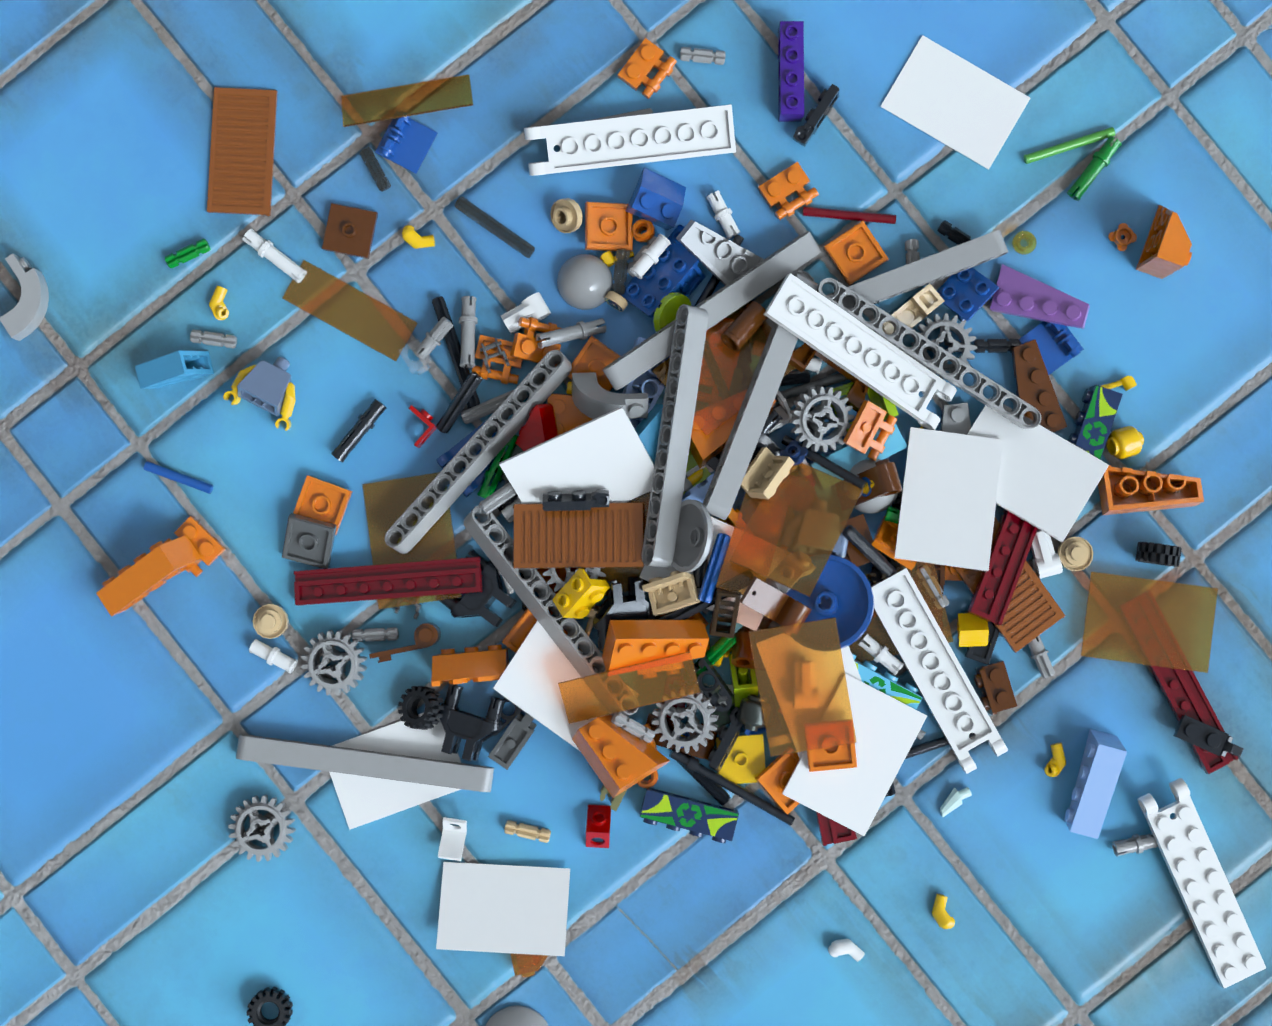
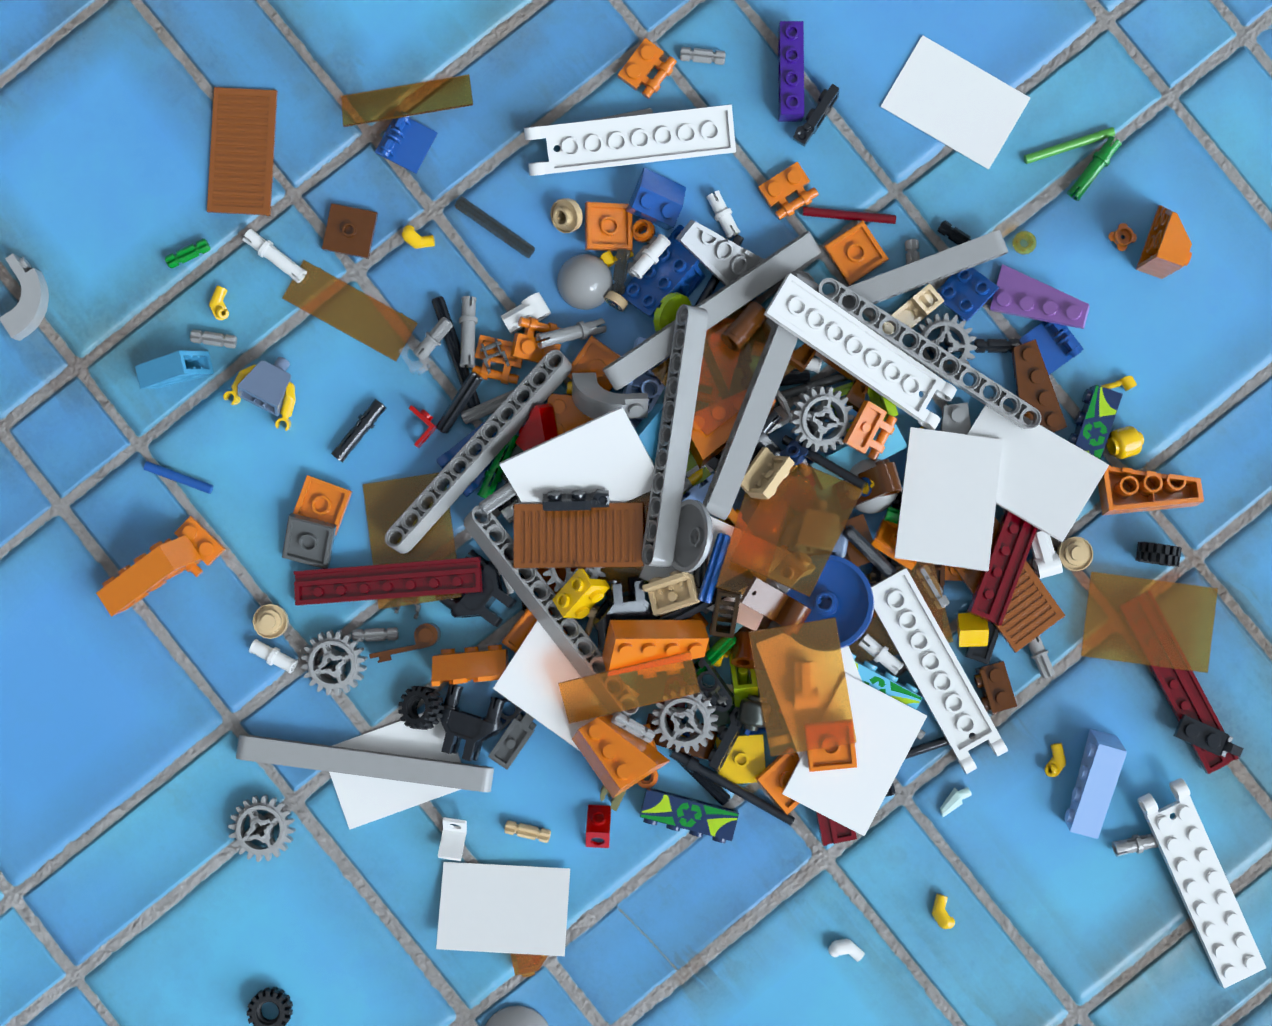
clear smoke axle [360,147,391,192] -> none

